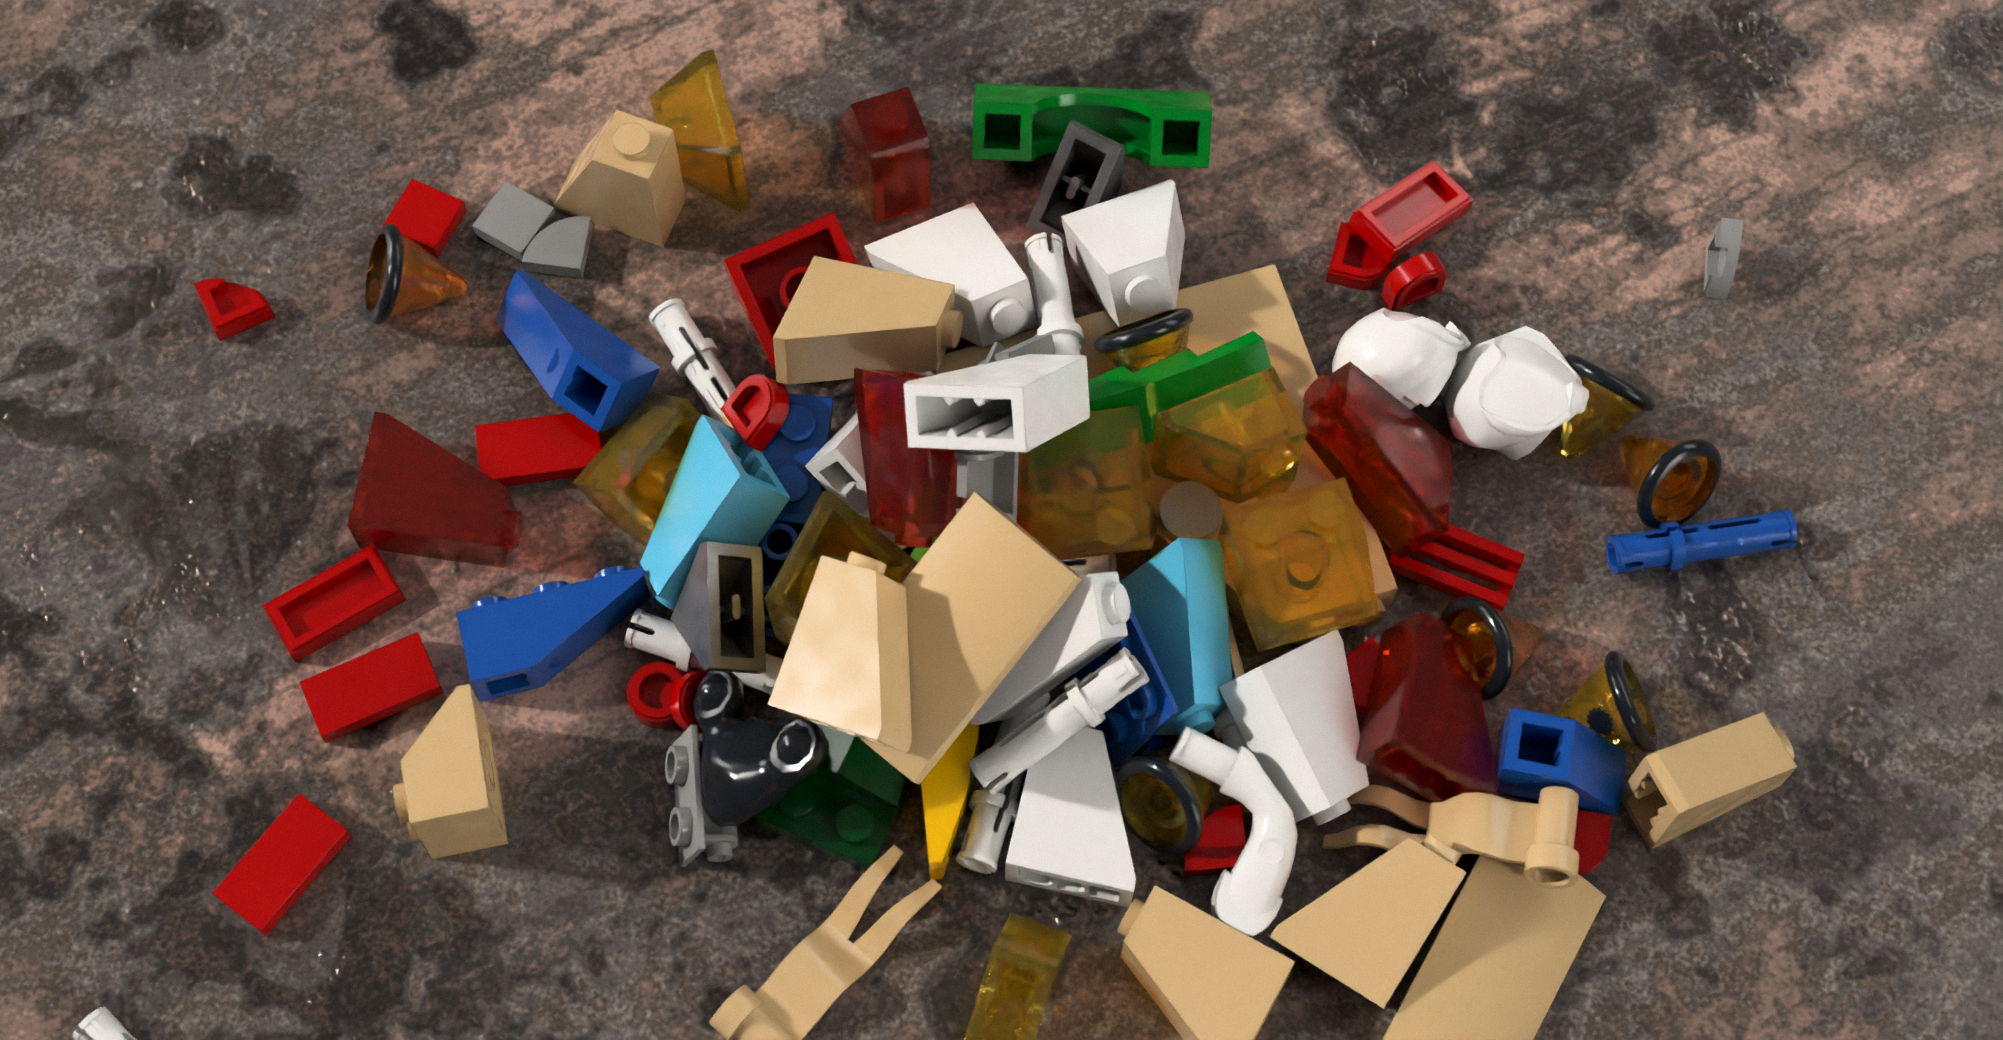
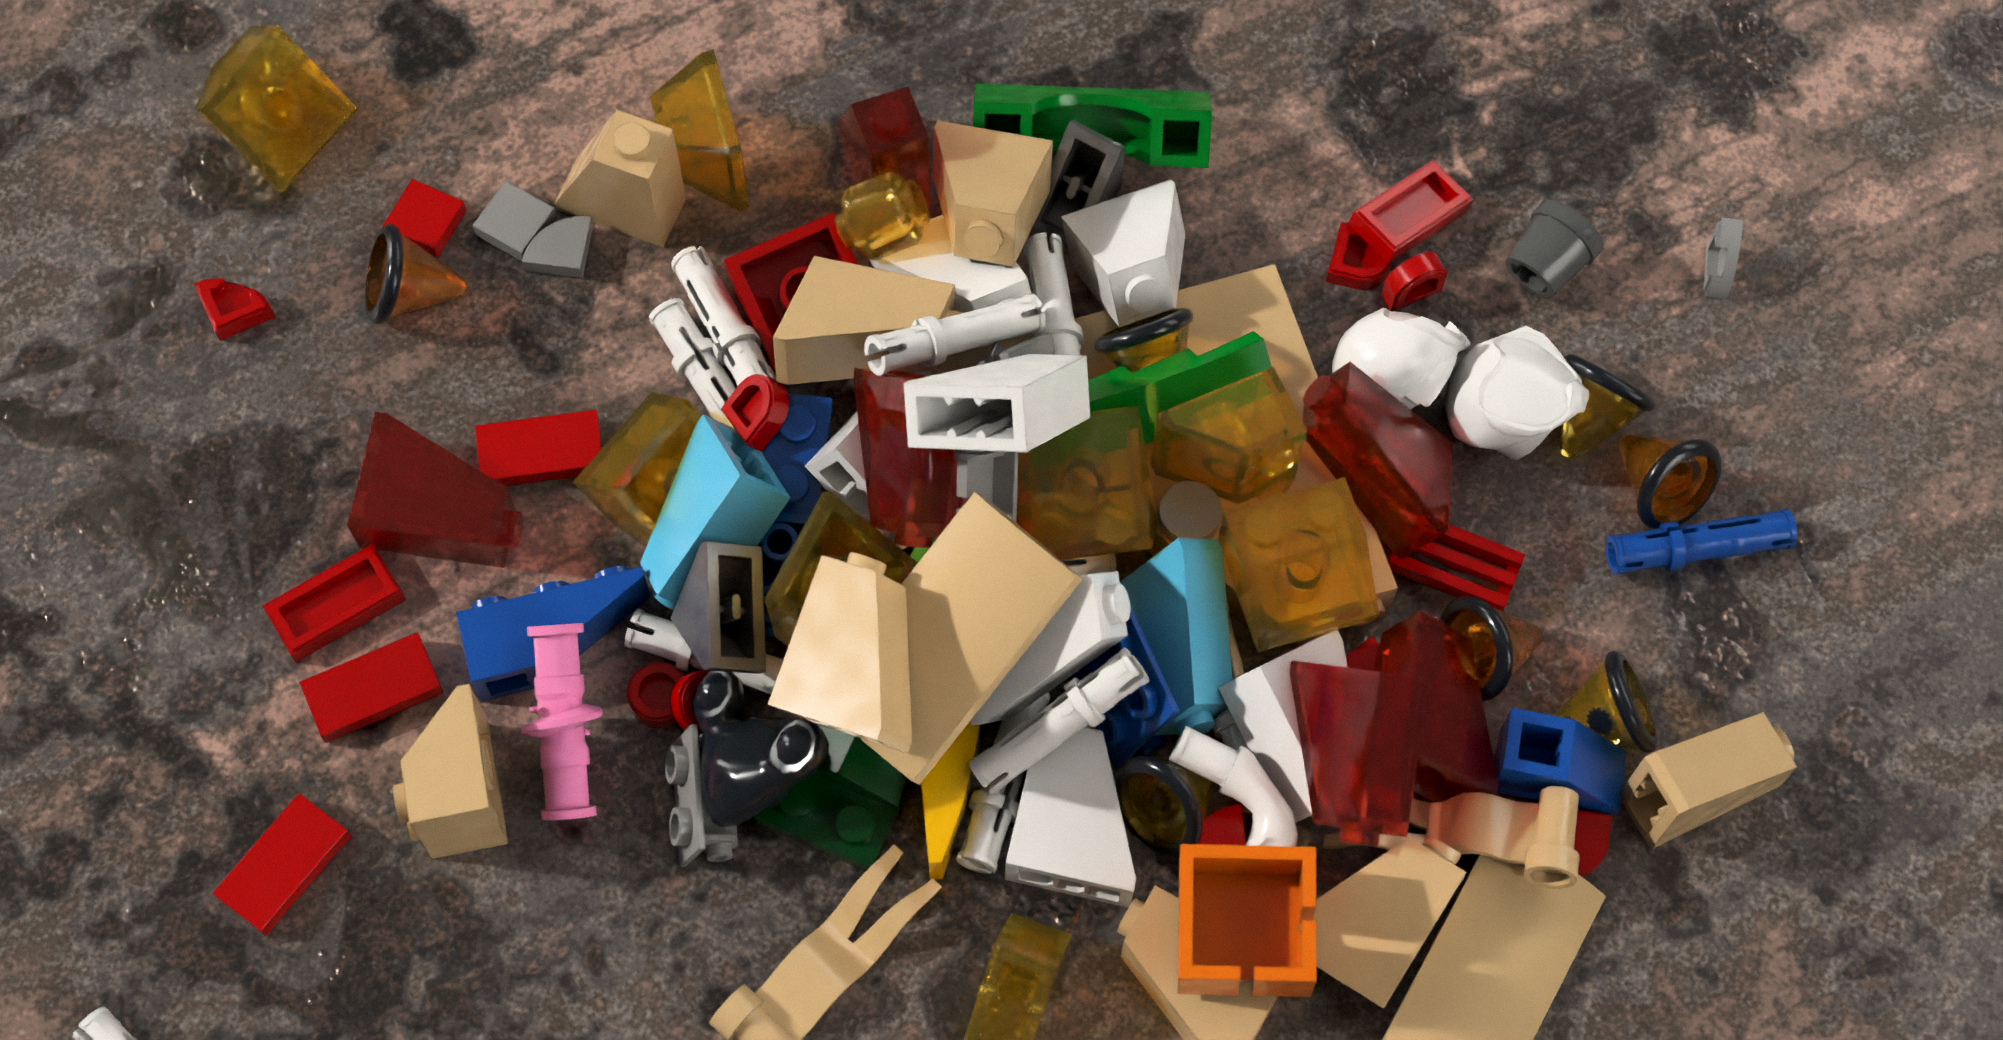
blue slope [495,269,661,433] -> none
none -> clear yellow slope [195,24,358,193]
none -> bright pink piece [520,623,603,821]
none -> white pin [671,246,776,386]
none -> clear yellow head [835,172,930,261]
none -> white pin [864,294,1046,376]
none -> tan slope [933,120,1053,267]
none -> orange piece [1177,844,1316,997]
none -> clear red slope [1290,660,1428,846]
none -> dark grey piece [1505,199,1604,299]

